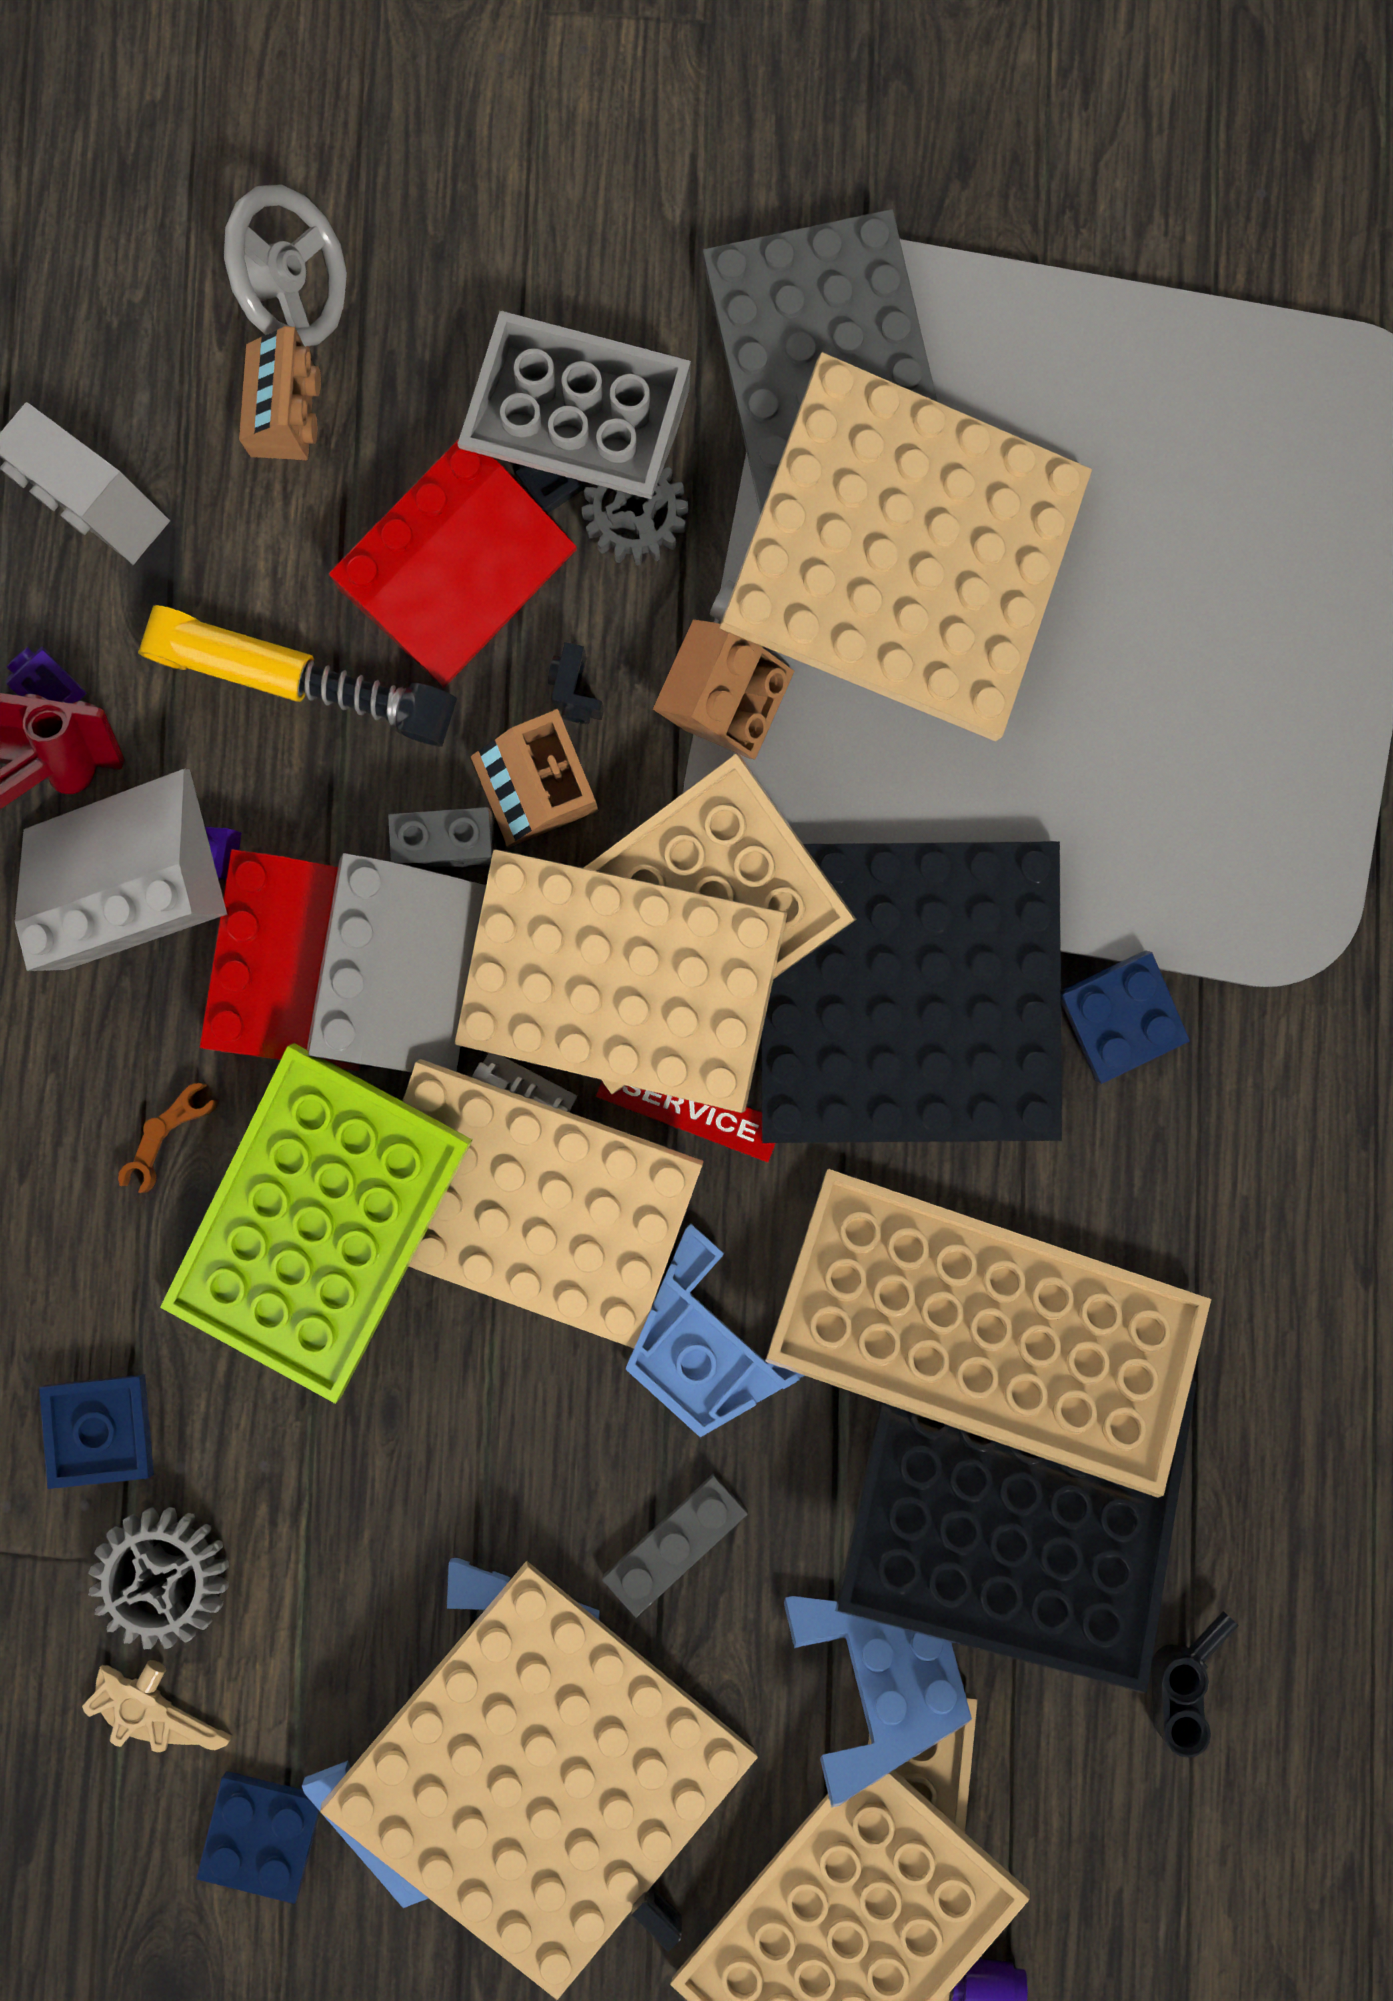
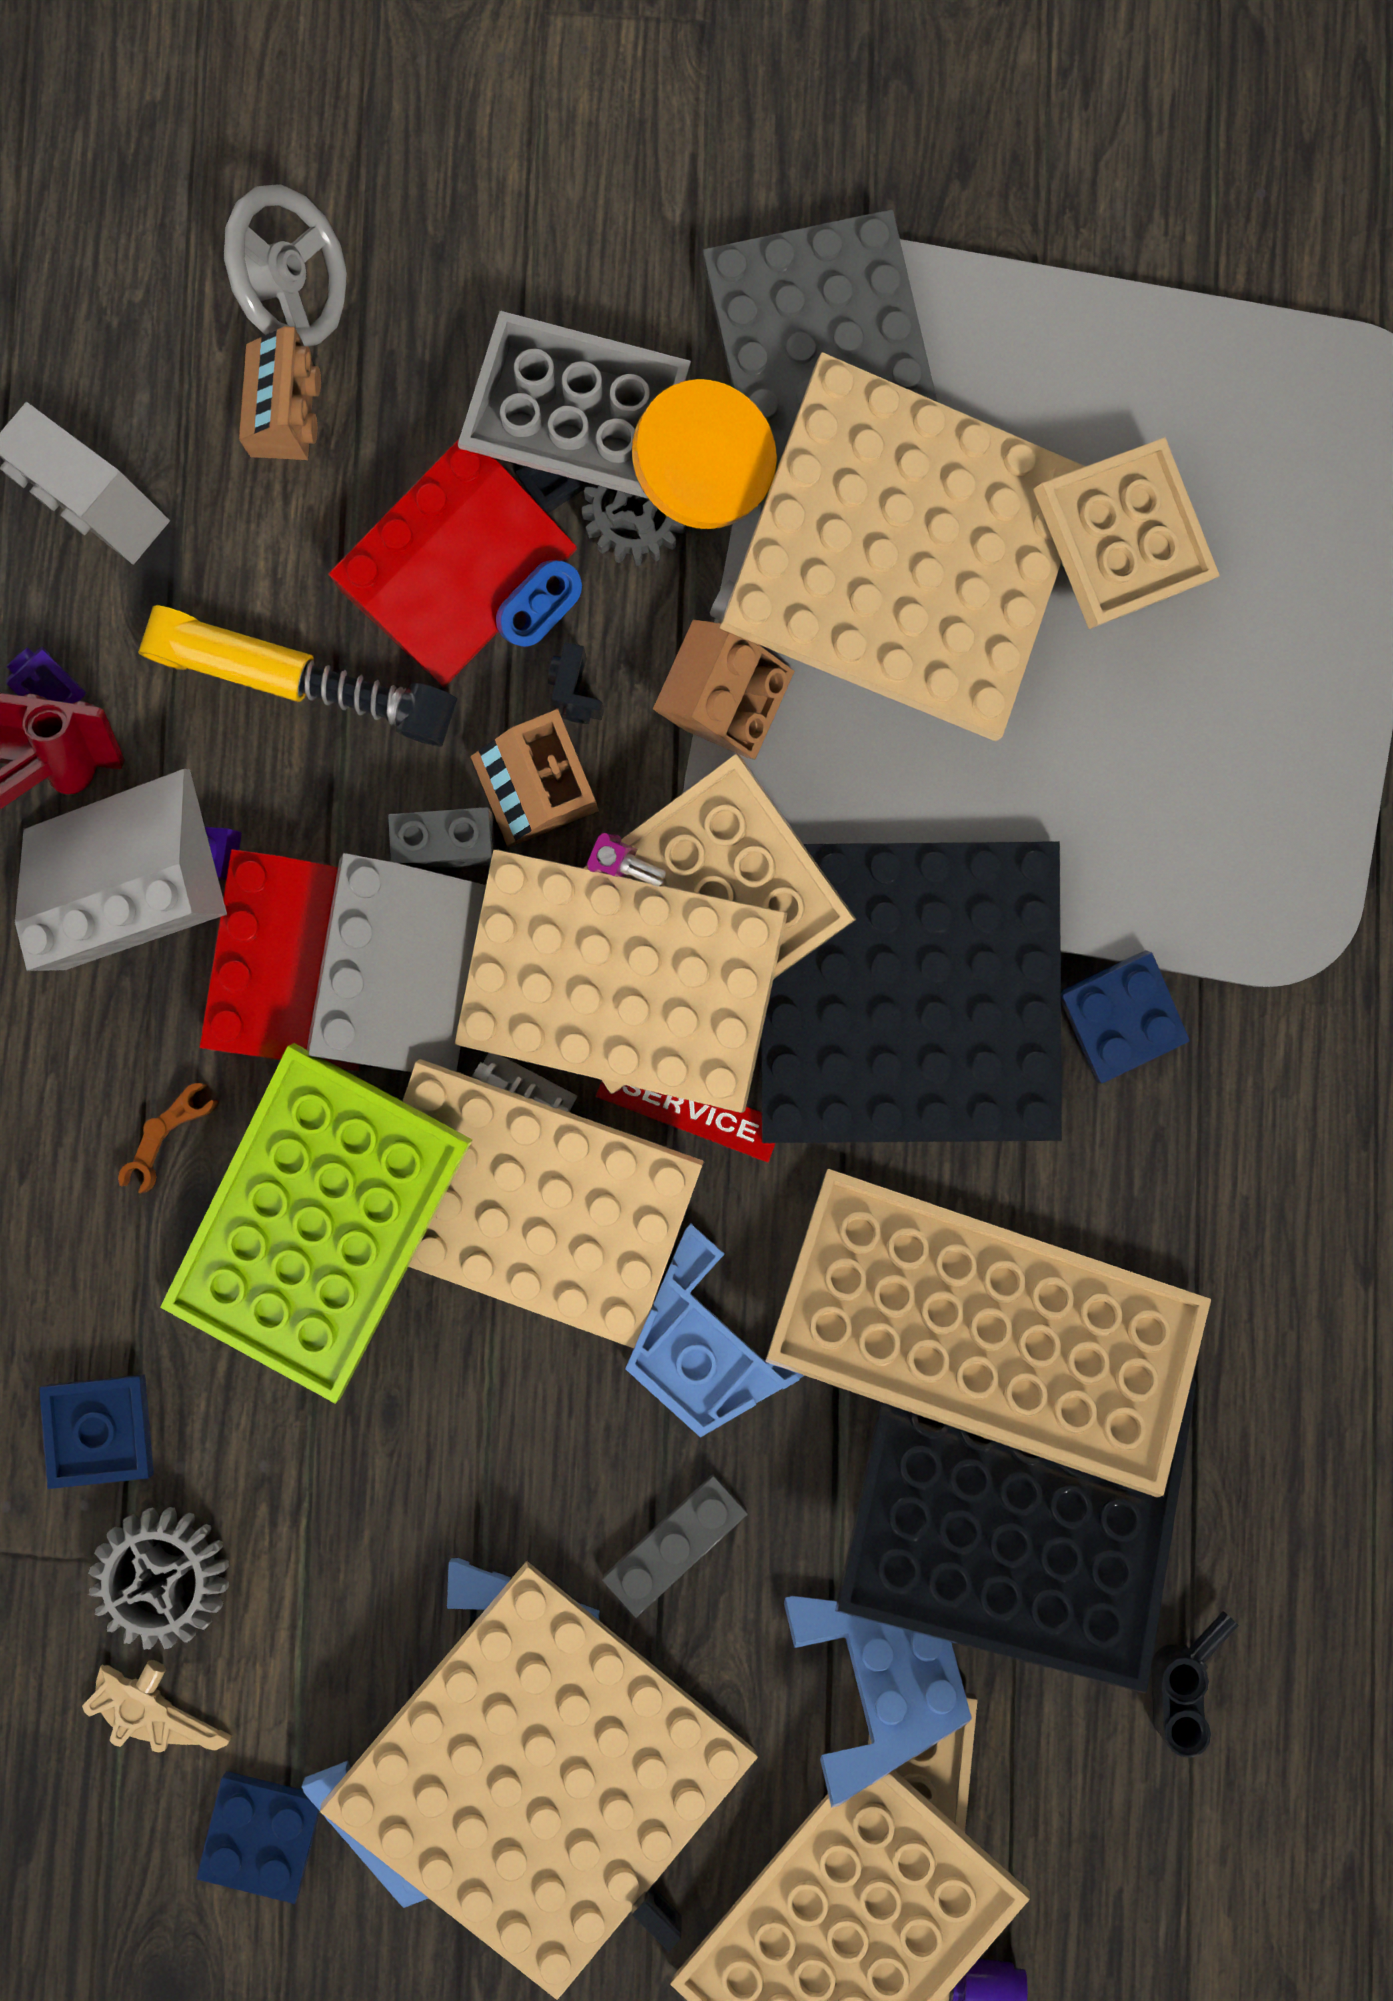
none -> blue plate [496,560,582,647]
none -> piece [587,833,666,887]
none -> light orange piece [632,379,777,529]
none -> tan plate [1033,437,1220,629]

